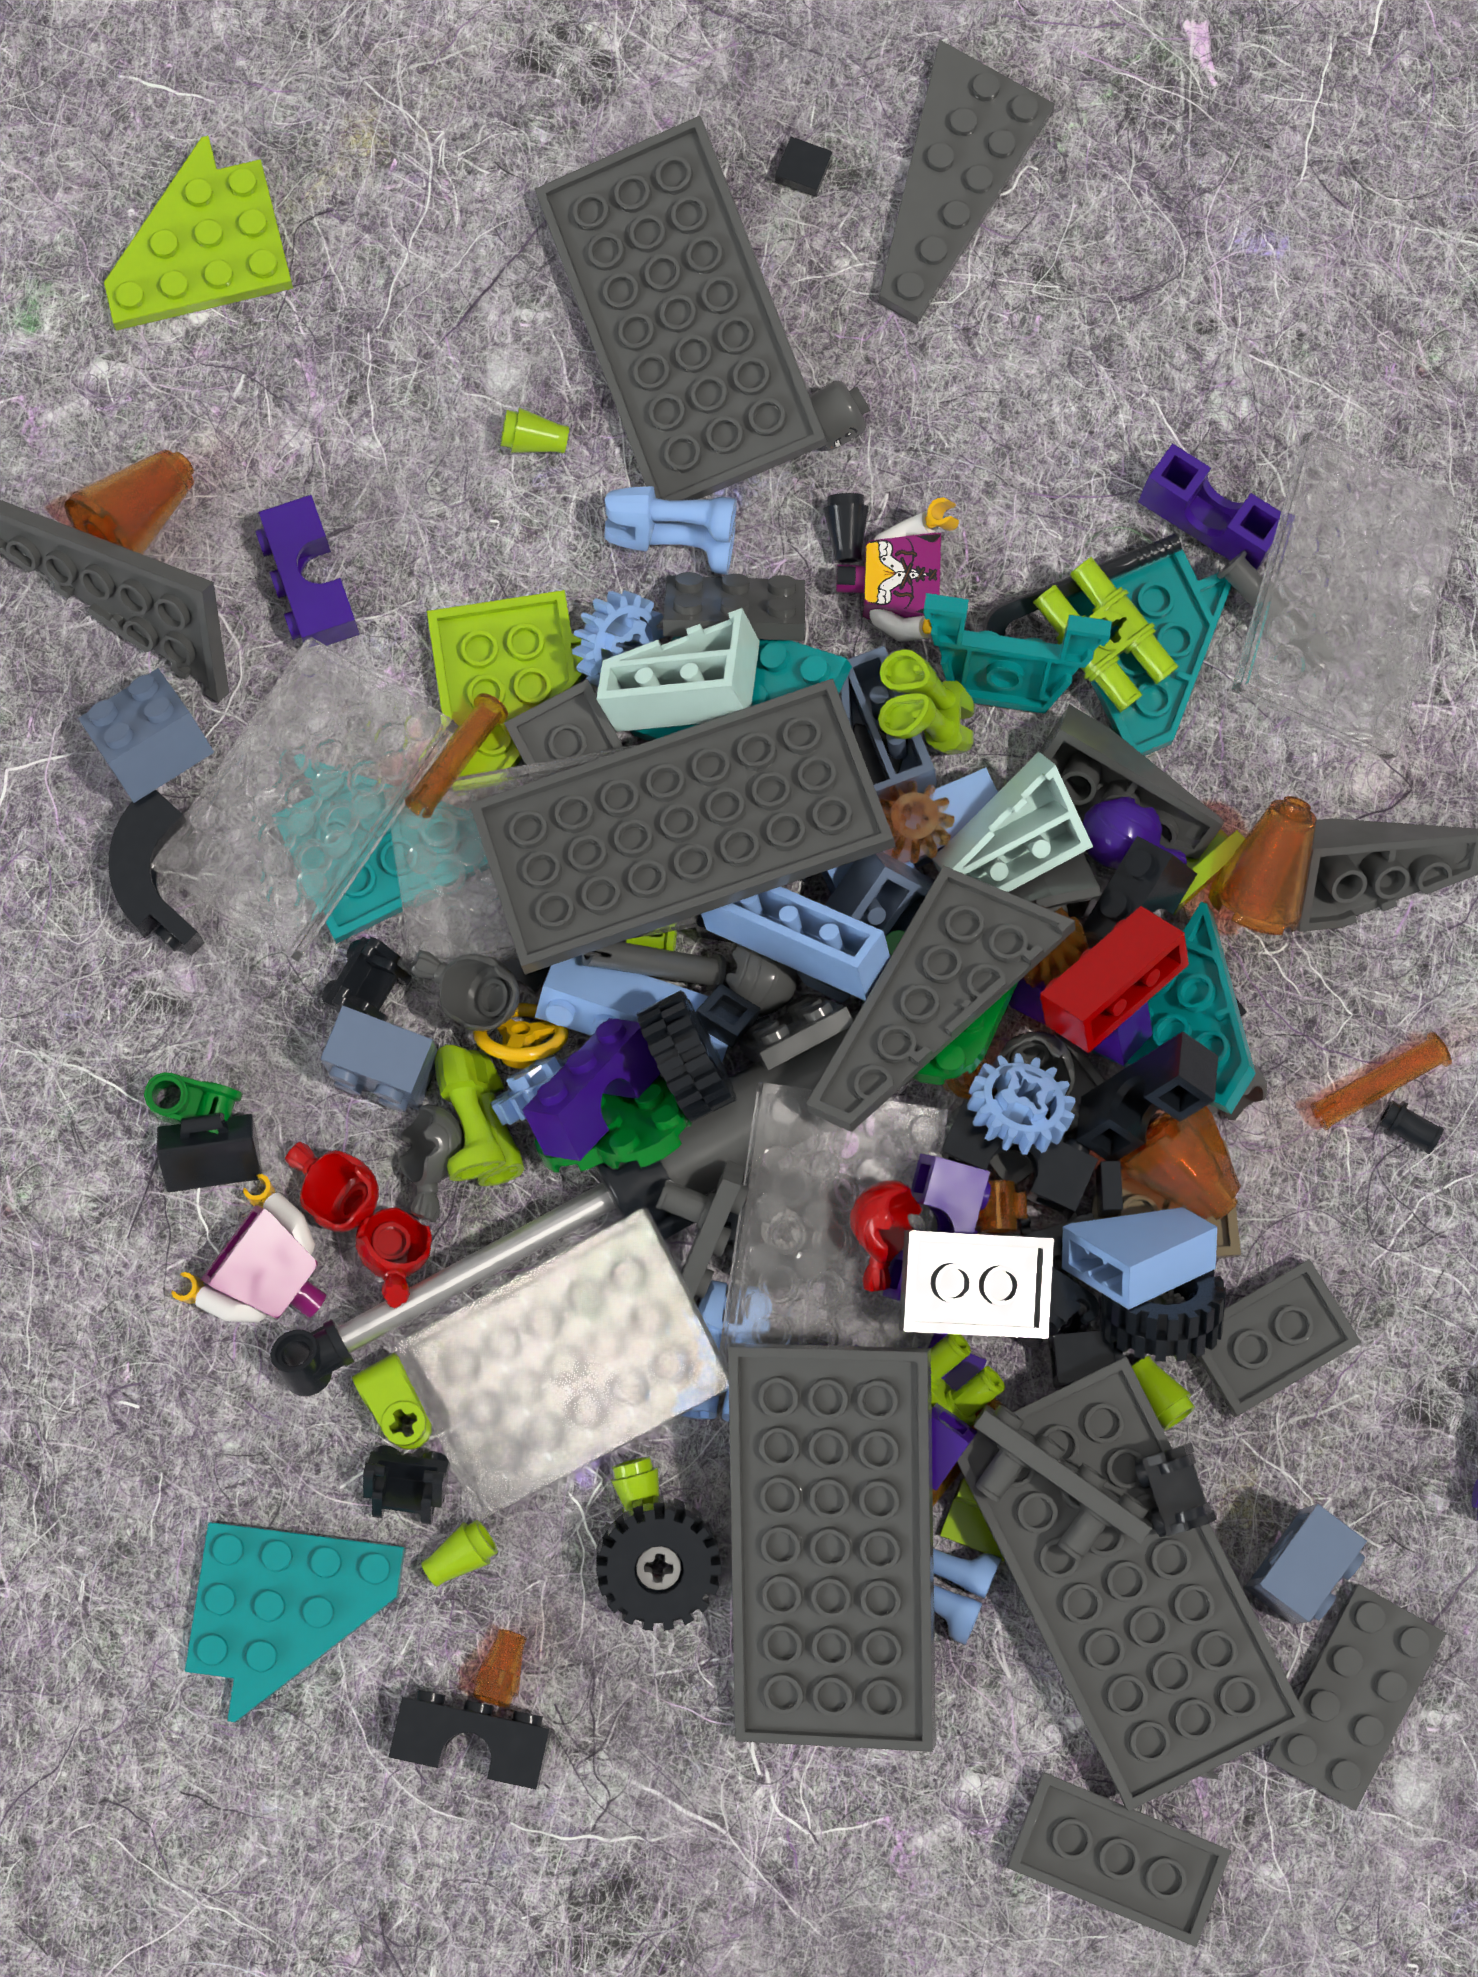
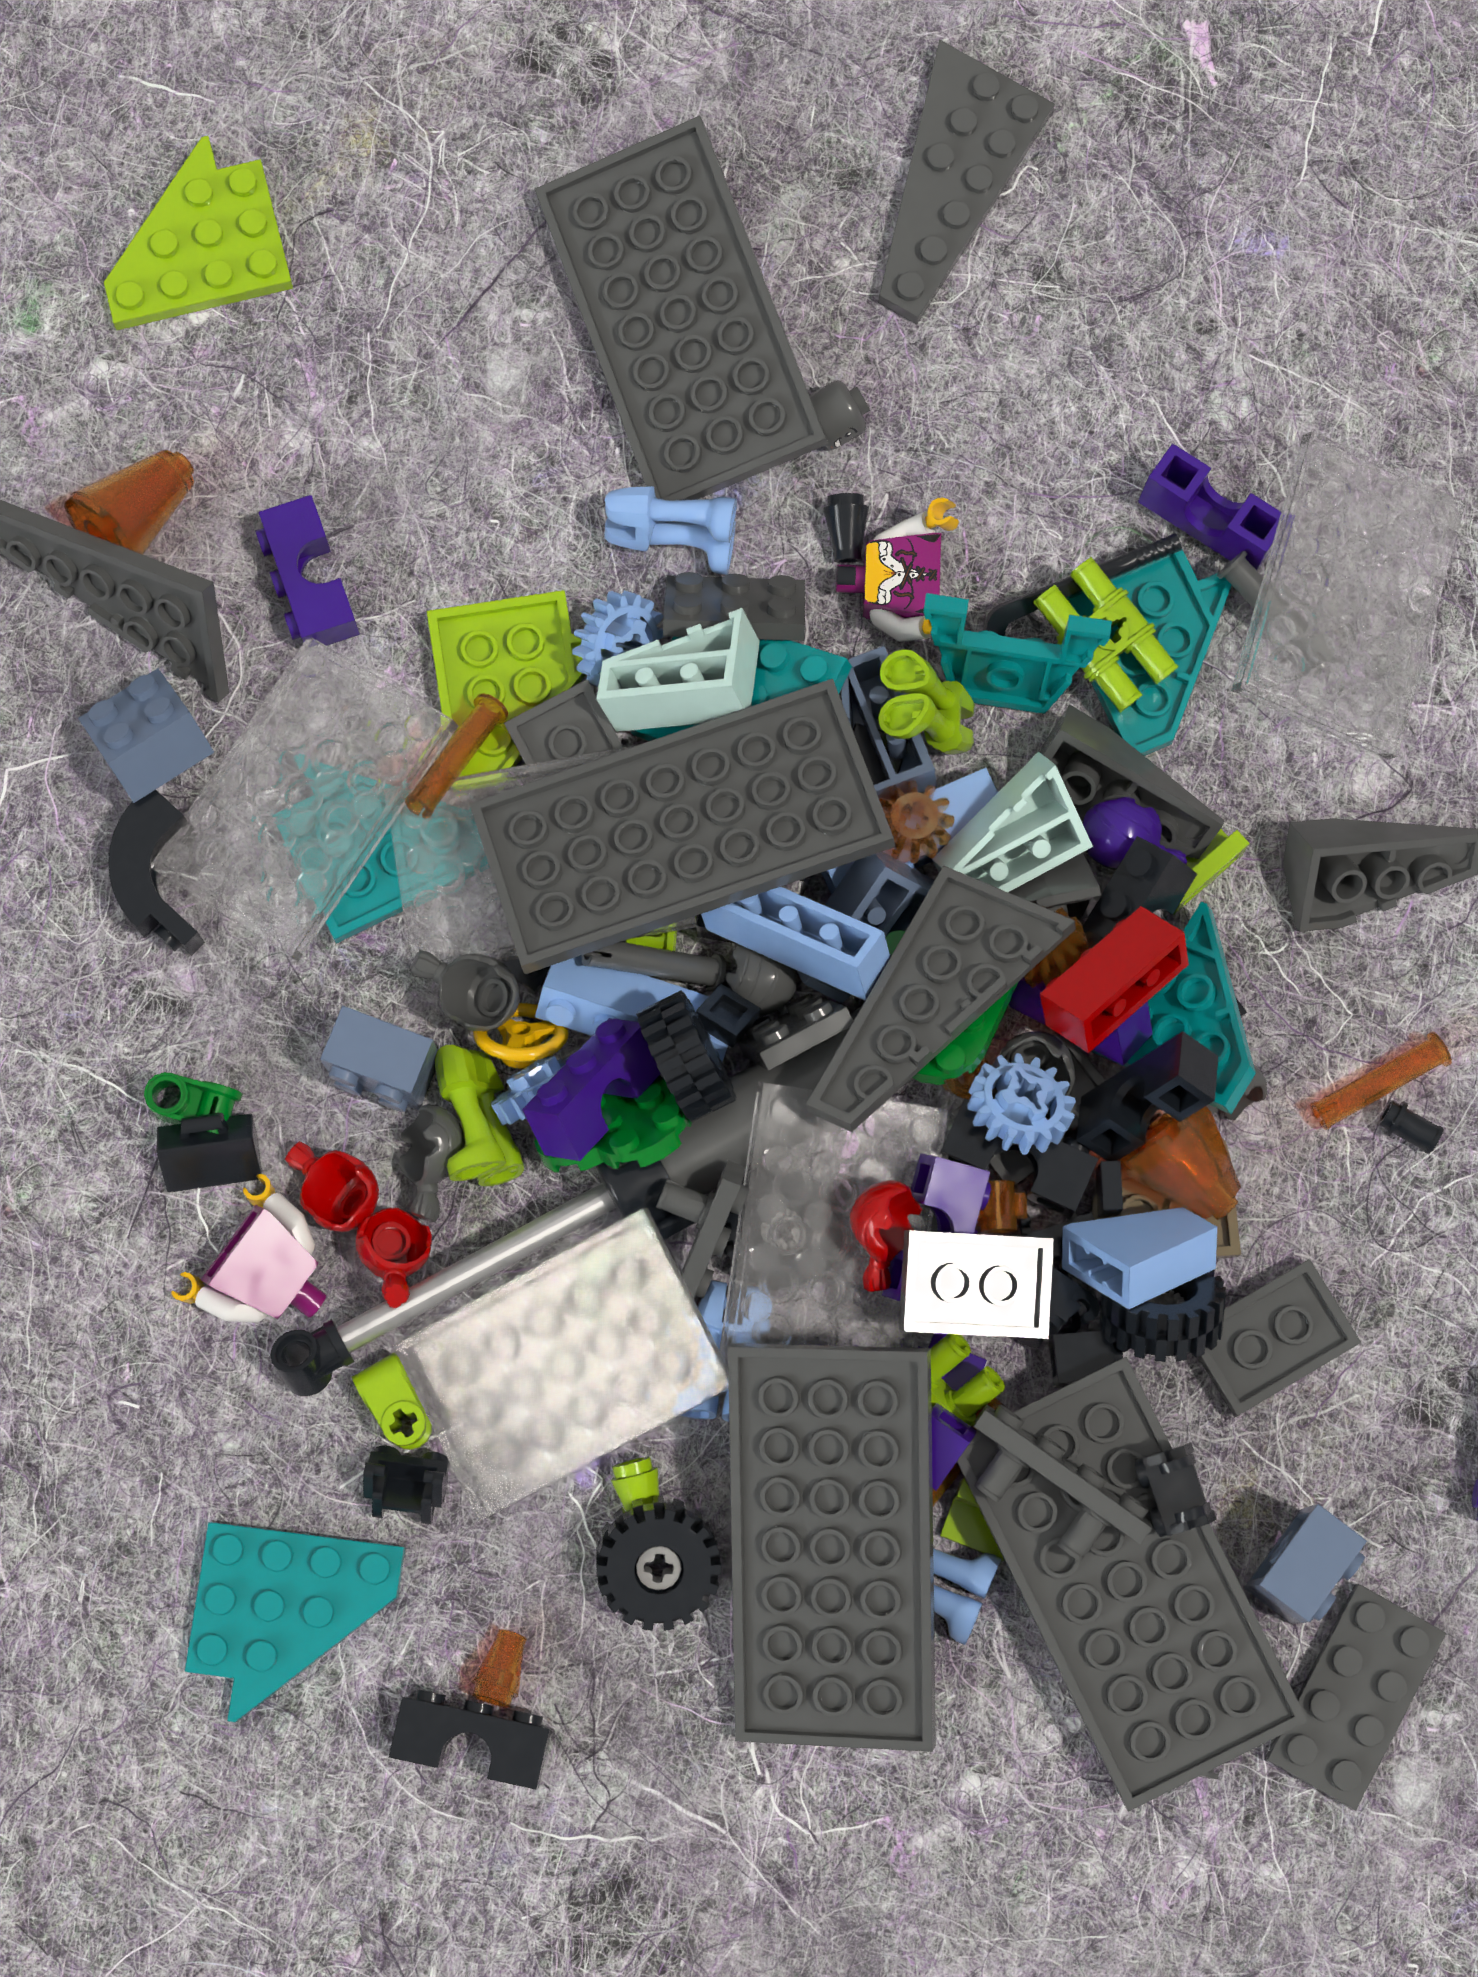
black piece [322,937,412,1022] -> none
lime cone [421,1520,498,1587] -> none
lime cone [500,407,569,453] -> none
black tile [775,137,833,197] -> none
dark grey plate [1006,1772,1231,1947] -> none
lime cone [1132,1355,1195,1431] -> none
clear orange cone [1208,796,1317,935] -> none

